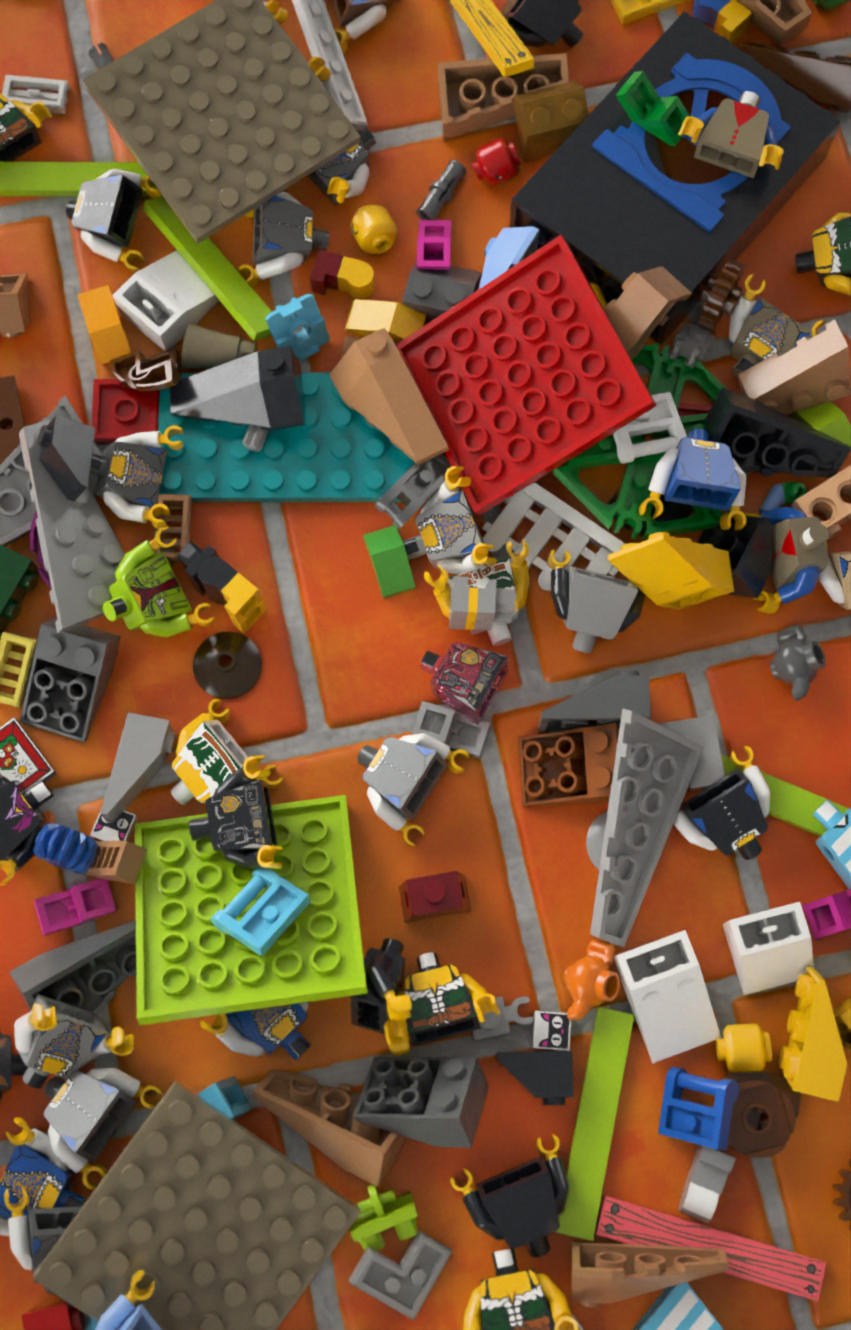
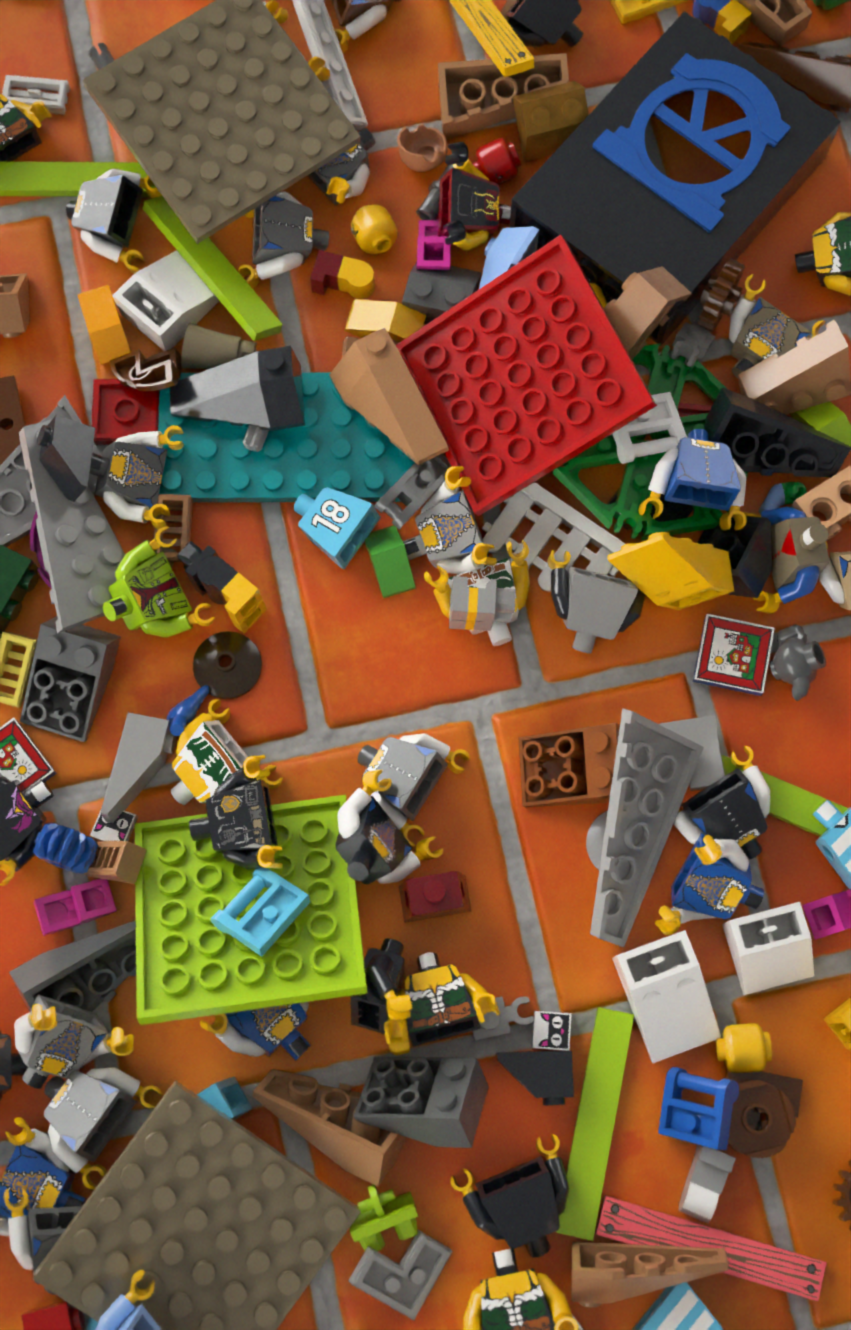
medium azure piece [265,294,330,361] -> none
light grey slope [411,701,491,759] -> none
torso [420,642,509,725] -> none
dark grey slope [538,670,651,734] -> none
orange piece [563,939,620,1020] -> none
green slope [615,71,690,146] -> none
dark tan torso [678,91,784,179] -> none
yellow slope [779,965,847,1102] -> none
none -> blue animal [167,685,210,736]
none -> medium azure torso [294,487,381,569]
none -> torso [335,770,443,885]
none -> nougat hair [397,124,448,172]
none -> torso [438,142,511,251]
none -> torso [655,833,764,935]
none -> tile [693,614,775,696]

